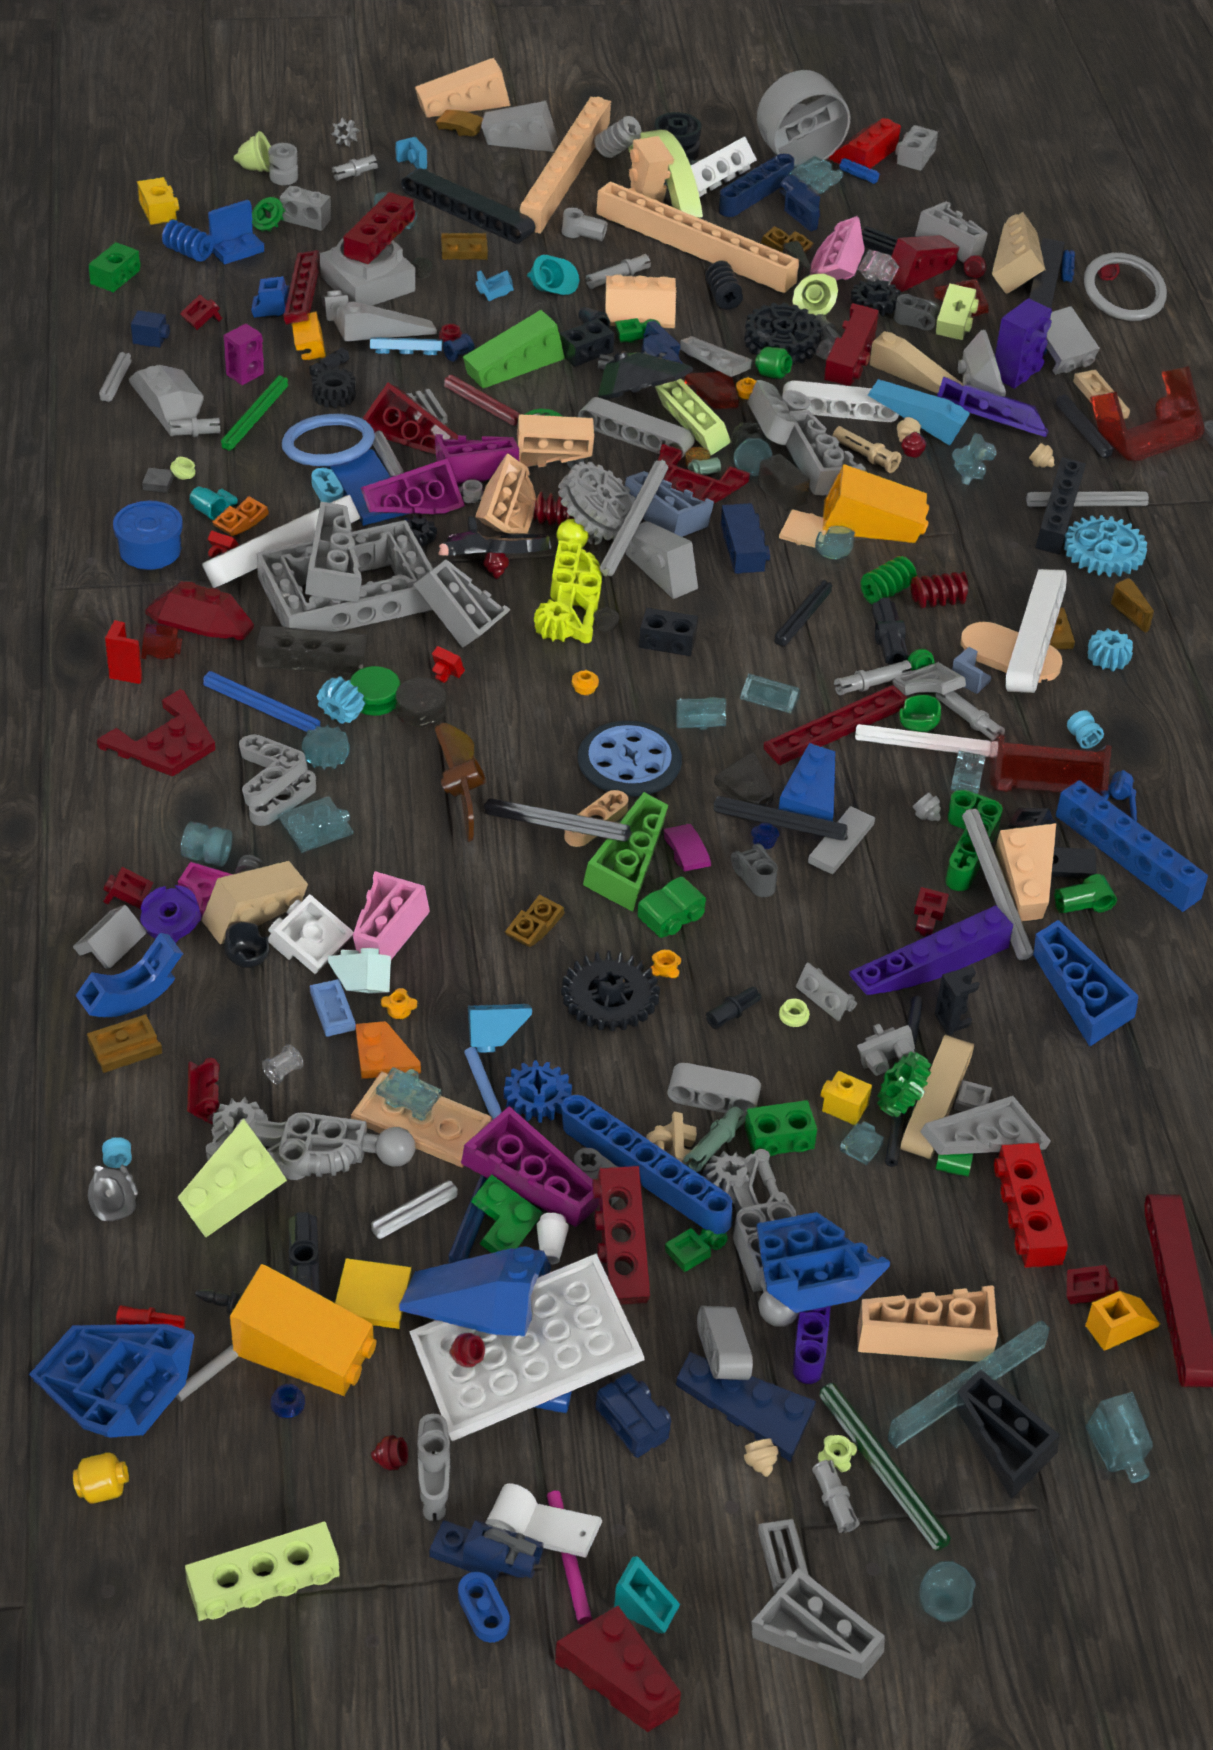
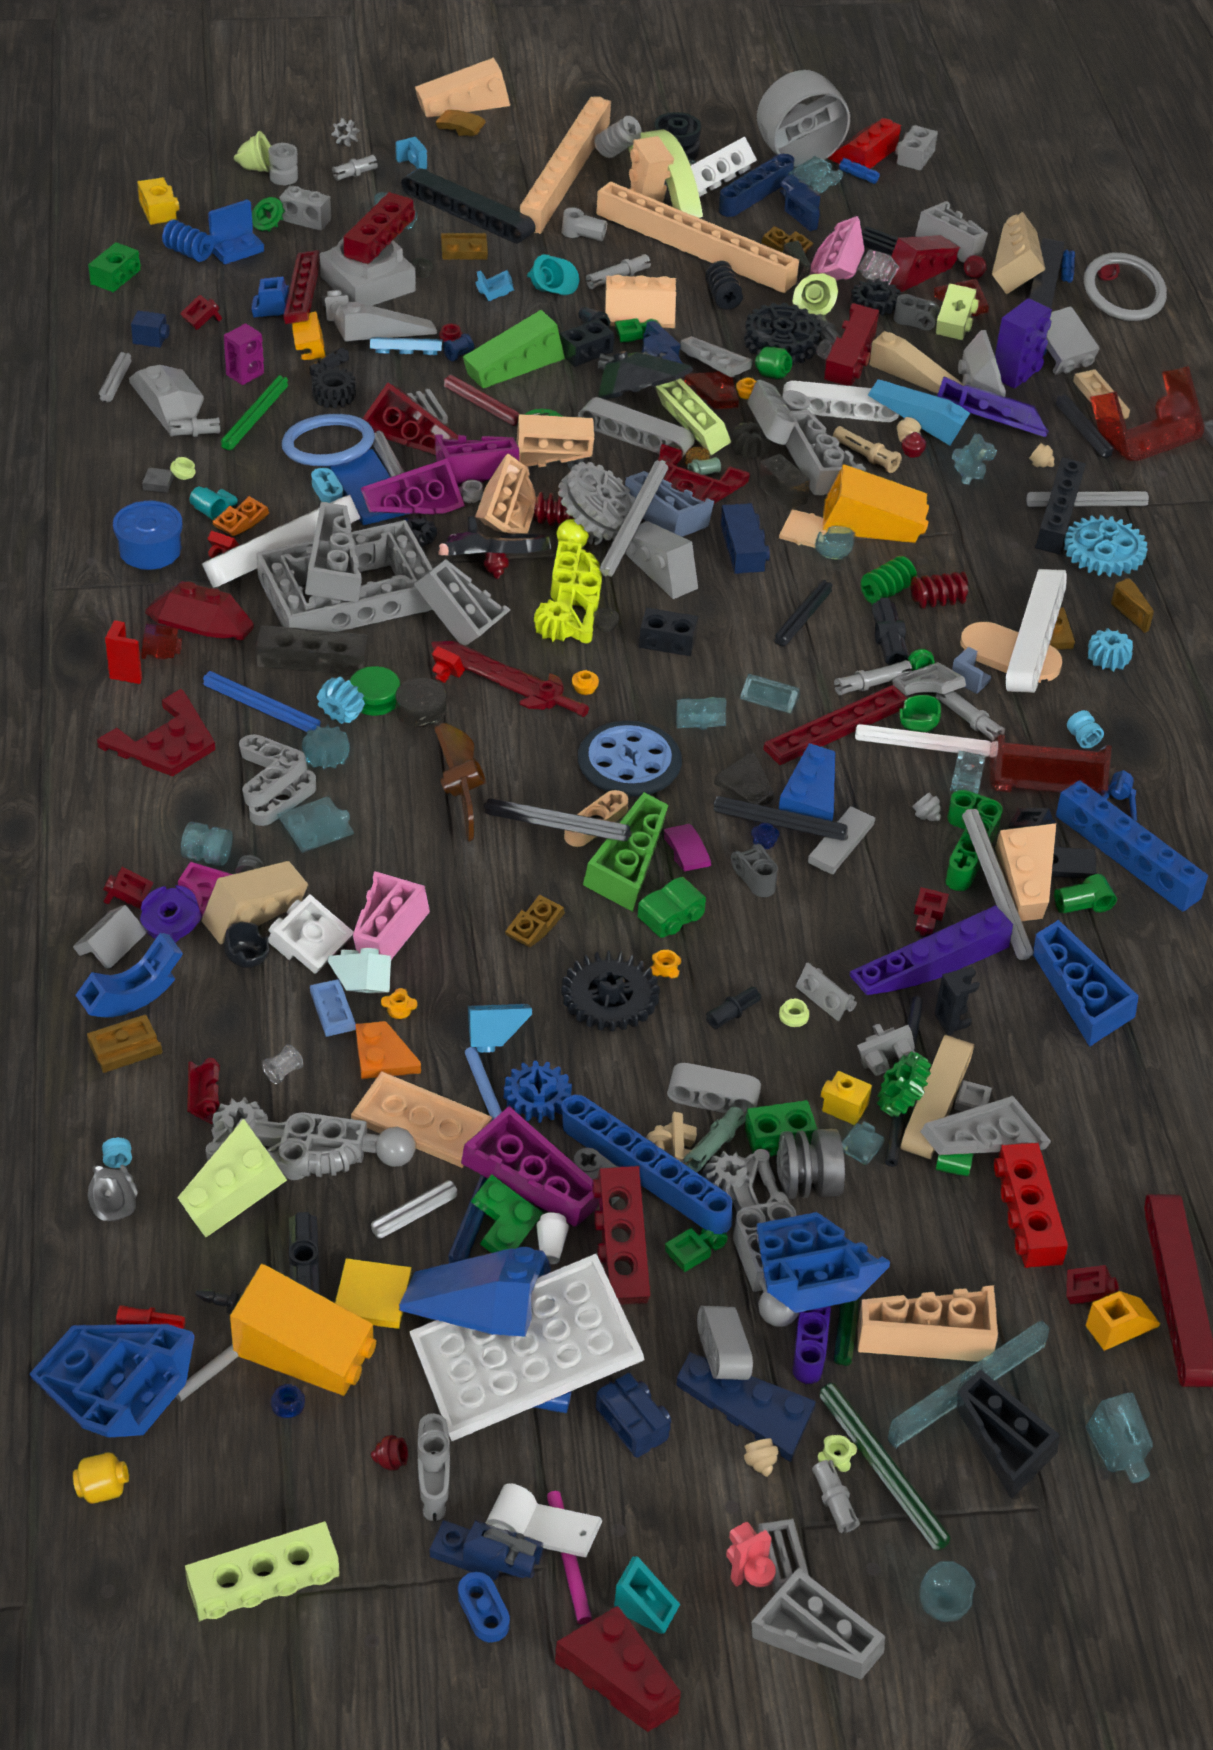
clear light blue hips [376,1067,441,1120] -> none
dark red plate [449,1333,485,1368] -> none
light grey wedge [481,101,558,152] -> none
clear light blue hair [734,438,772,477] -> none
none -> dark red sword [431,641,589,718]
none -> coral hips [726,1522,776,1587]
none -> flat silver wheel [777,1129,845,1199]
none -> dark green axle [834,1297,860,1366]

